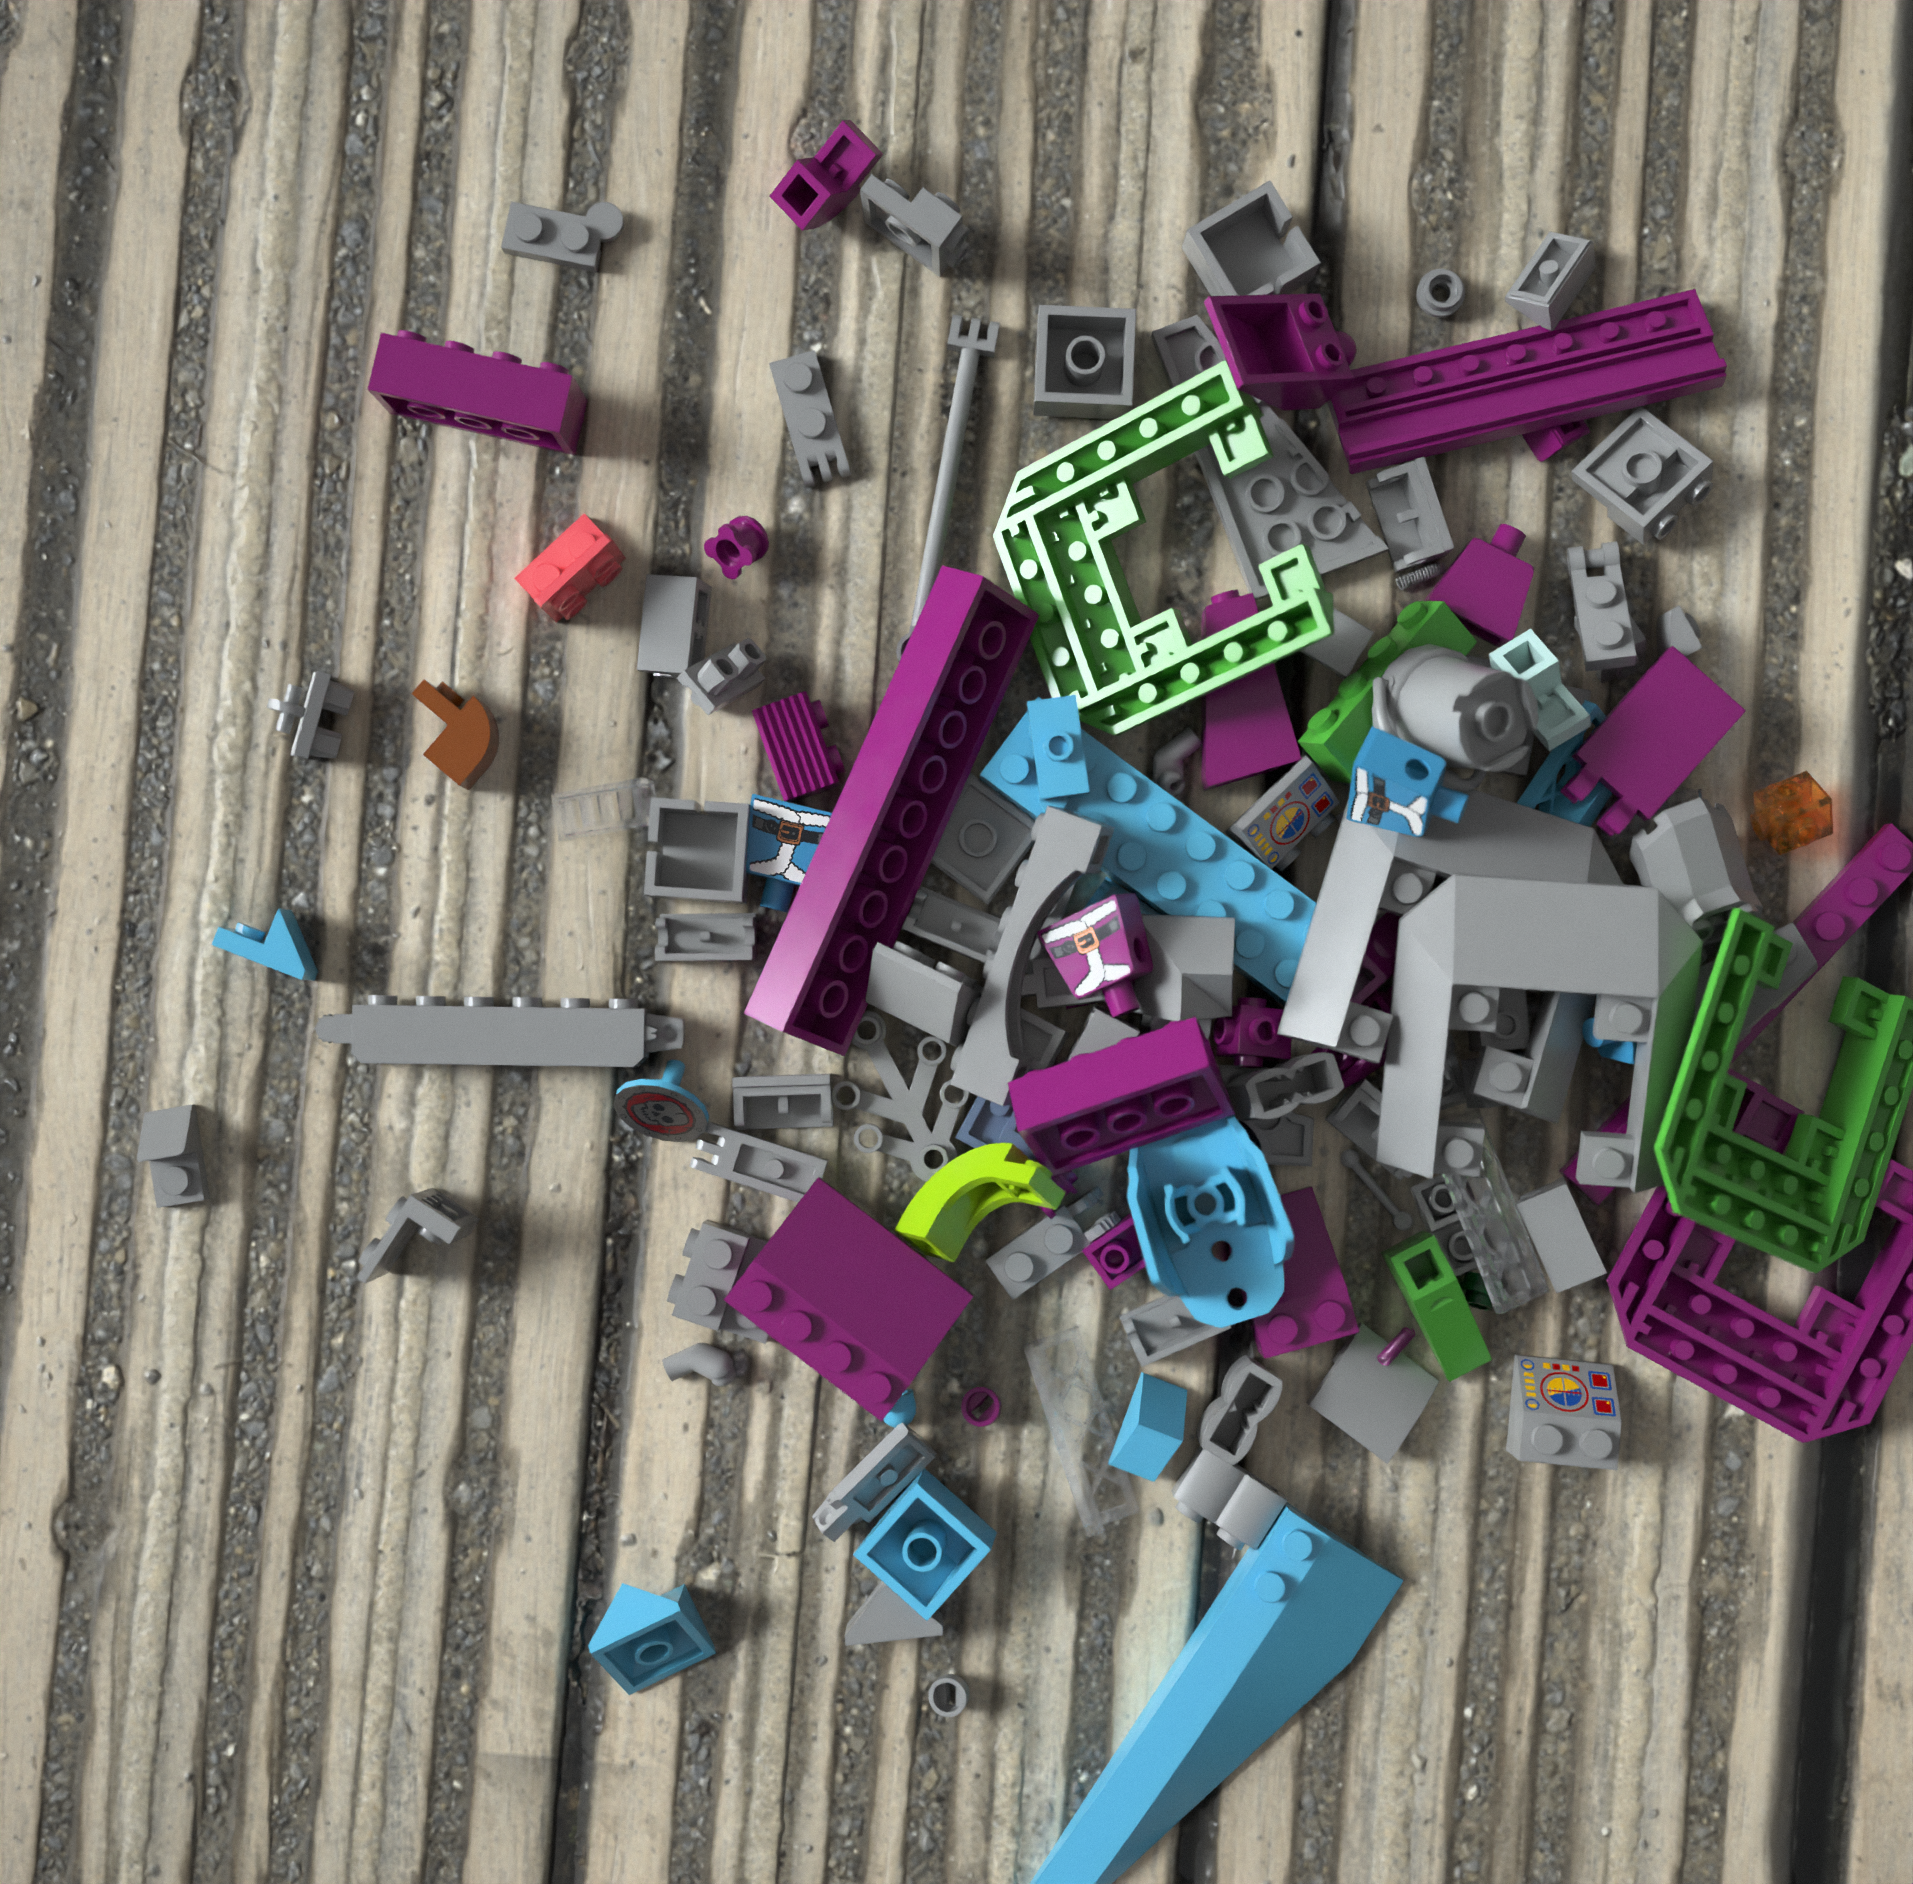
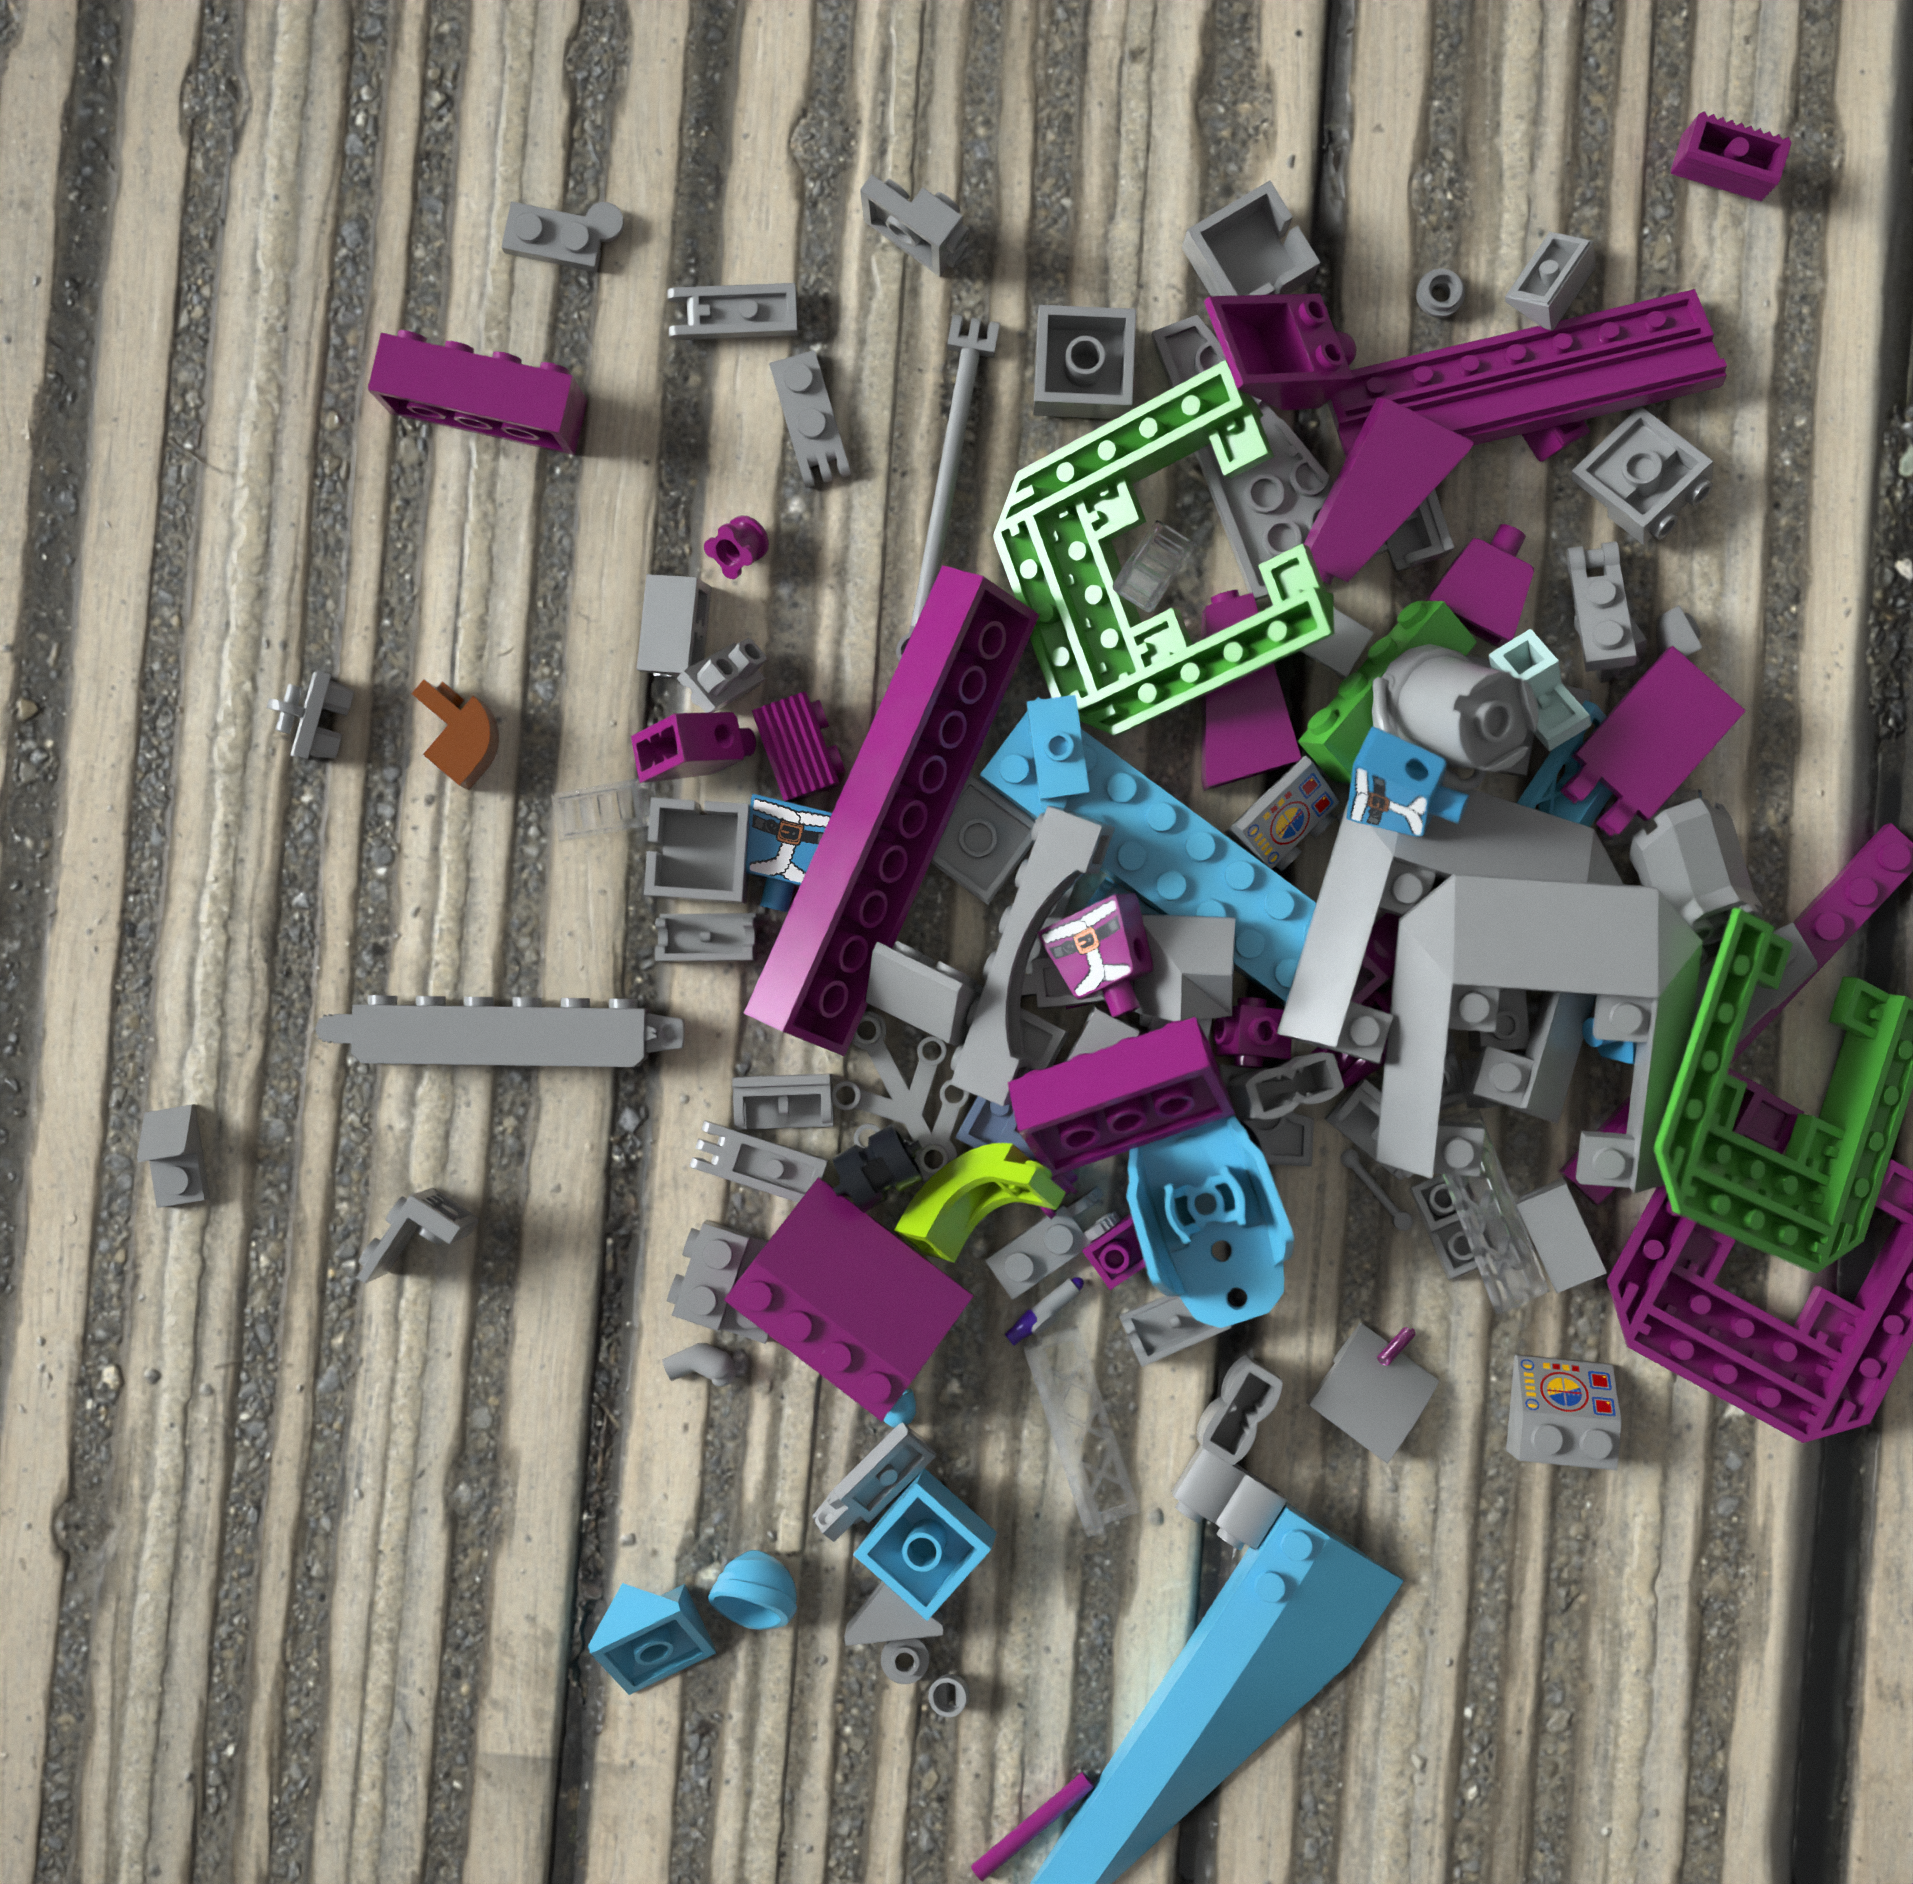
medium azure slope [211,908,318,981] -> none
coral bracket [514,513,626,623] -> none
shield [613,1059,709,1142] -> none
magenta brick [769,120,883,231] -> none
light grey hinge [902,886,1003,964] -> none
magenta hinge [961,1387,1002,1427] -> none
medium azure slope [1108,1372,1187,1482] -> none
light grey arm [1152,727,1203,797] -> none
magenta slope [1228,1186,1359,1359] -> none
bright green slope [1380,1230,1492,1382] -> none
light grey leg [1396,561,1445,590] -> none
dark green plate [1459,1272,1506,1311] -> none
clear orange brick [1750,771,1833,855] -> none
none -> magenta torso [631,712,756,783]
none -> light grey hinge [667,283,798,340]
none -> medium azure hat [708,1550,797,1630]
none -> black wheel [832,1124,923,1213]
none -> light grey plate [881,1638,929,1684]
none -> magenta bar [971,1771,1095,1882]
none -> light grey piece [1005,1277,1084,1346]
none -> clear slope [1112,520,1197,613]
none -> magenta slope [1304,398,1474,585]
none -> magenta brick [1671,111,1792,202]

